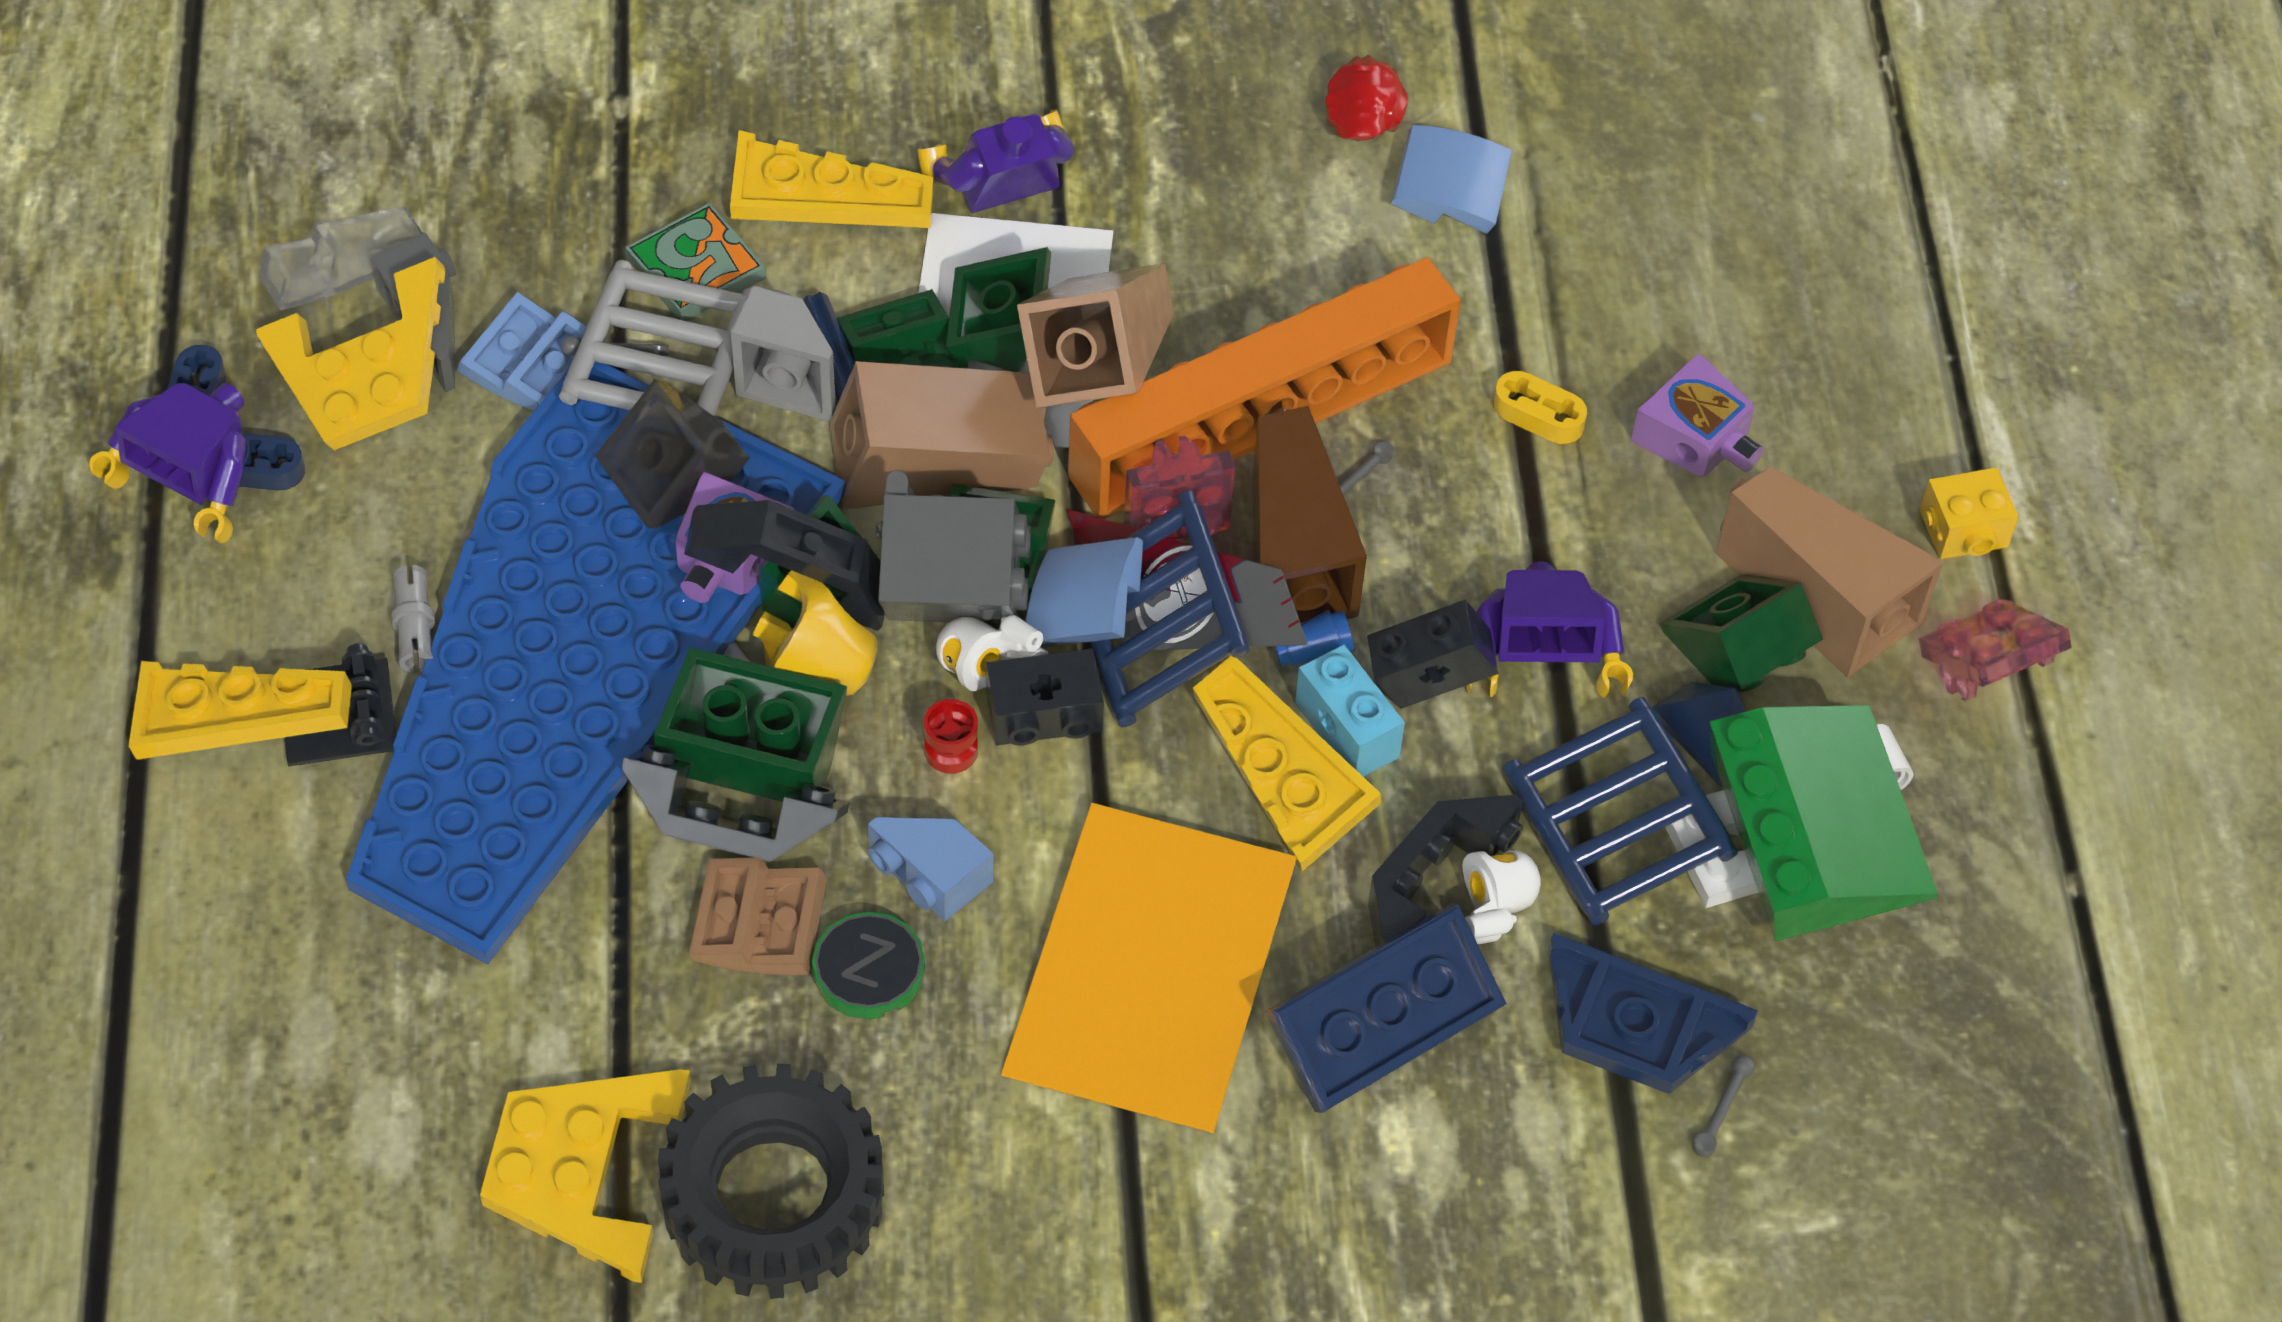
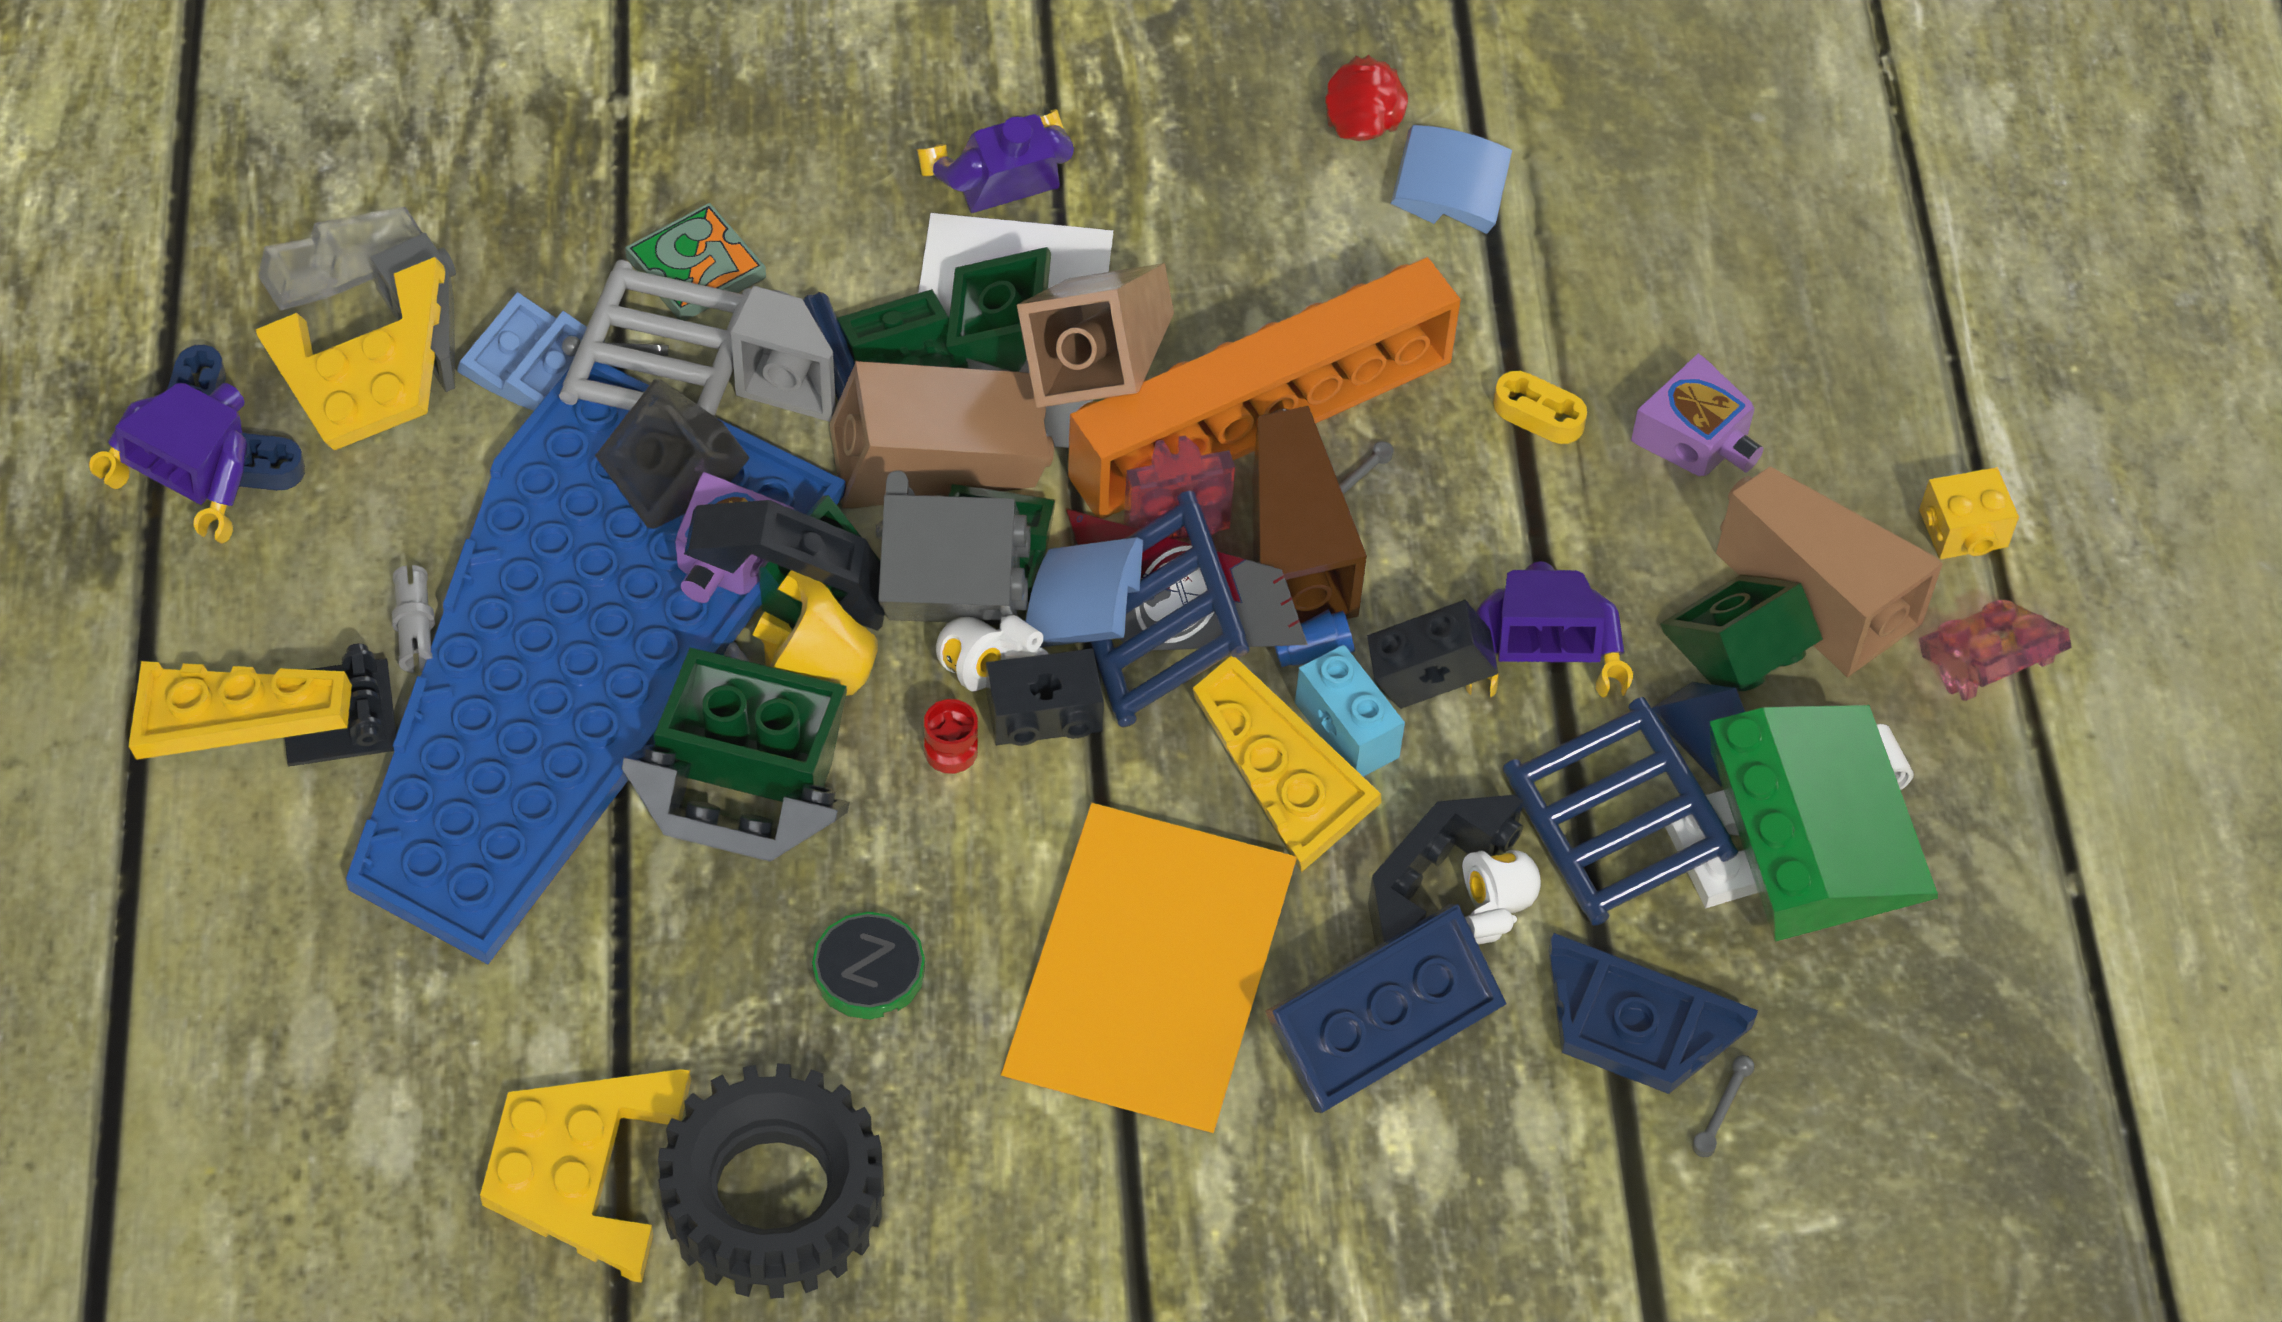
medium nougat slope [689,857,827,975] -> none
yellow wing [730,130,934,228] -> none
medium blue slope [868,817,994,922] -> none

